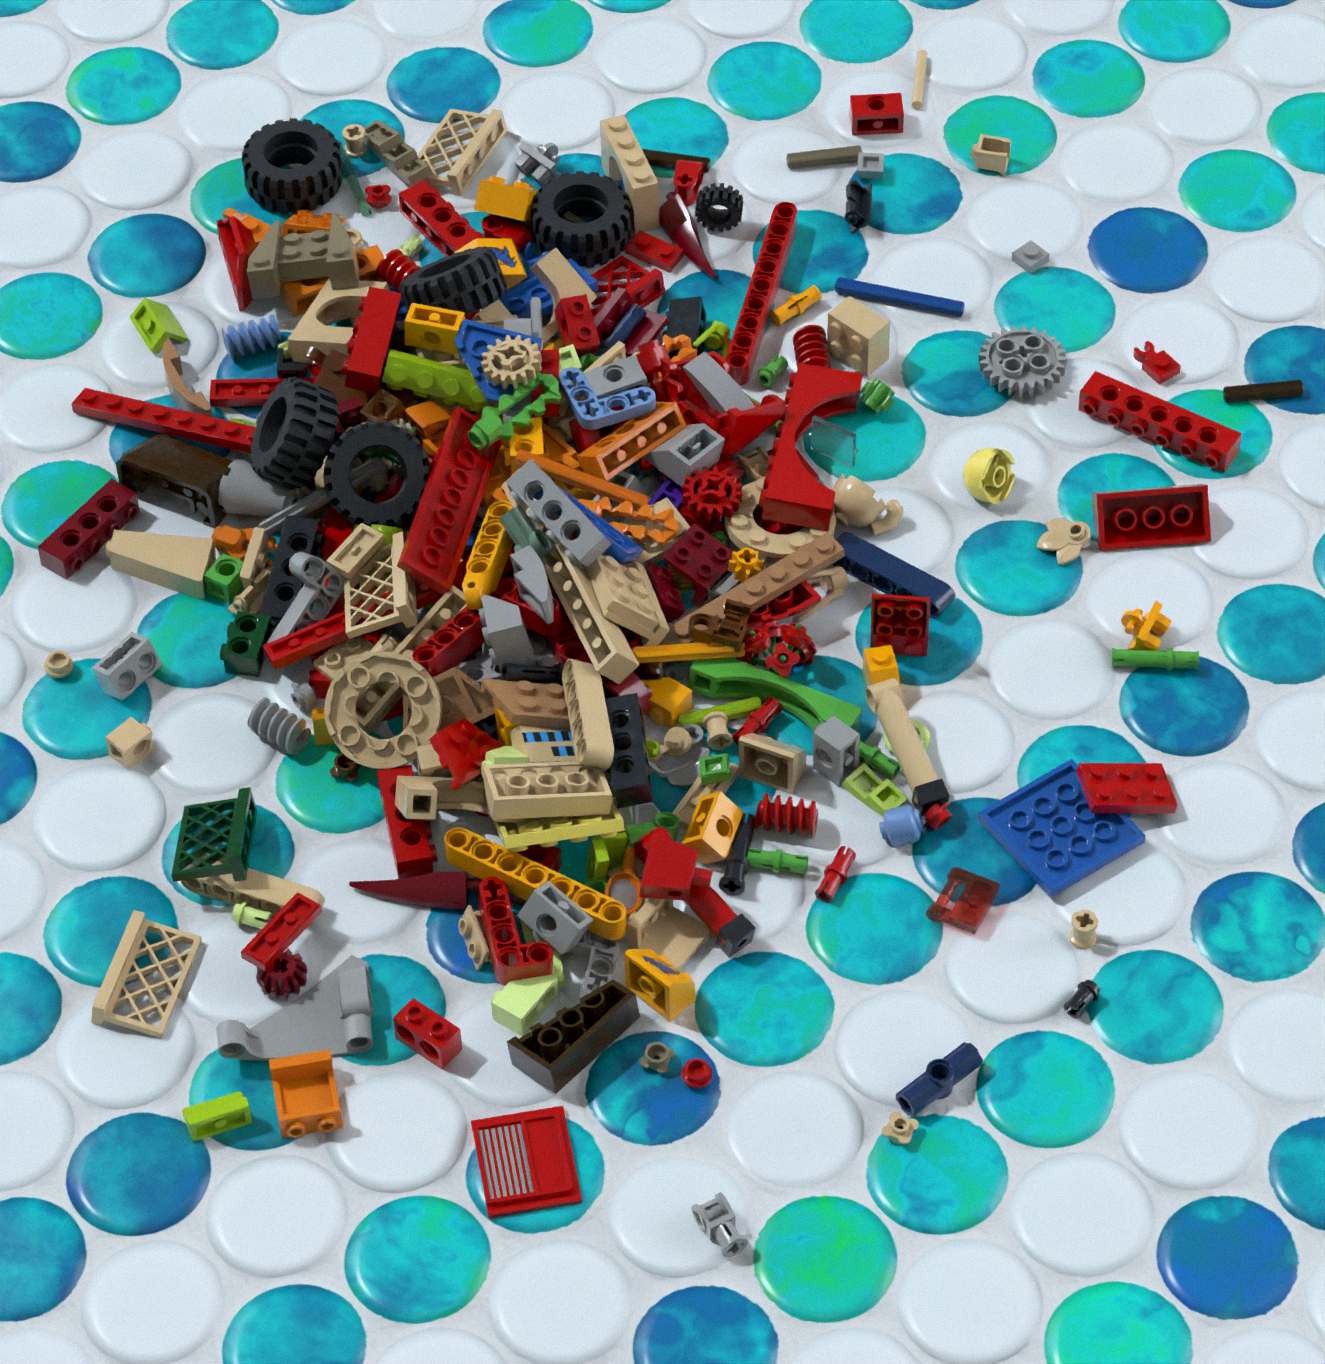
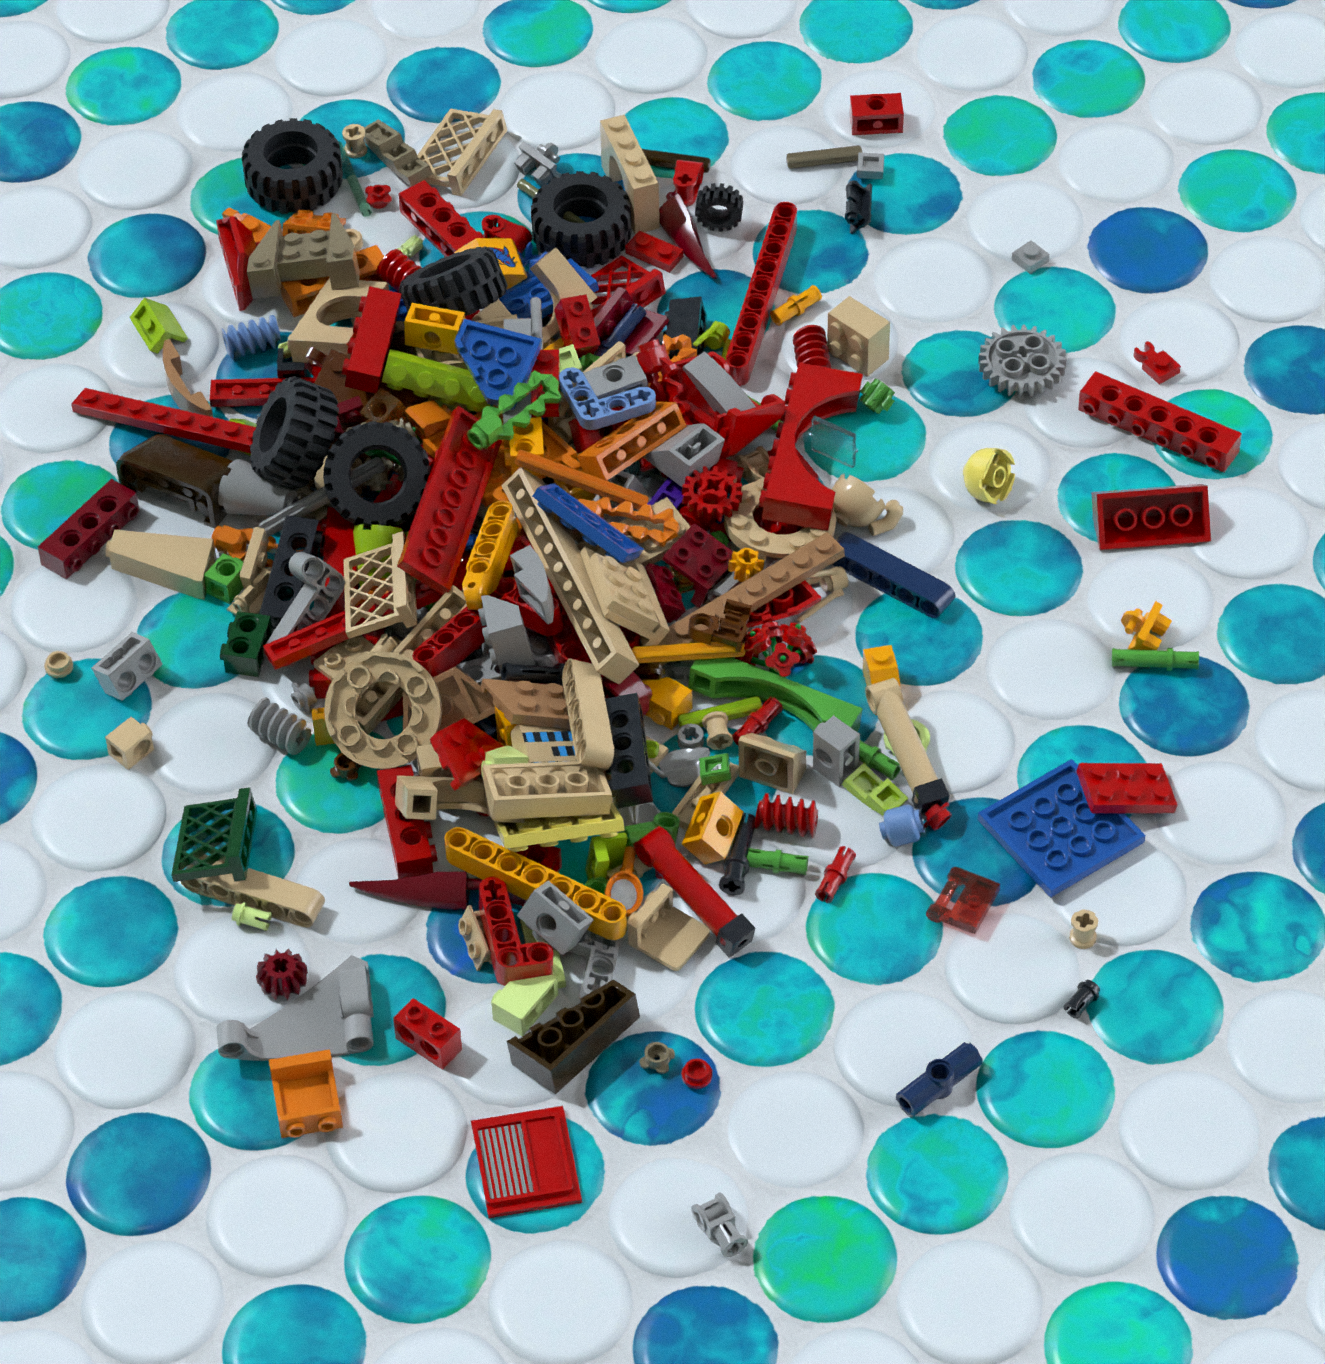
tan fence [91,910,202,1039] -> none
lime panel [182,1091,252,1142] -> none
red tile [241,892,322,972] -> none
tan plate [326,523,385,580] -> none
light orange slope [474,175,537,222] -> none
tan gear [481,335,542,389] -> none
sand green piece [499,505,552,558] -> none
light grey brick [506,459,612,567] -> none
light orange slope [624,949,695,1022] -> none
red torso [639,834,713,900] -> none
tan plate [664,727,692,756] -> none
bright green pin [757,355,788,387] -> none
blue axle [835,277,965,317] -> none
red slope [870,593,930,656] -> none
tan plate [882,1112,919,1145] -> none
tan bar [912,50,928,109] -> none
tan window [971,134,1011,175] -> none
tan plate [1036,518,1091,566] -> none
dark brown axle [1223,380,1304,403] -> none

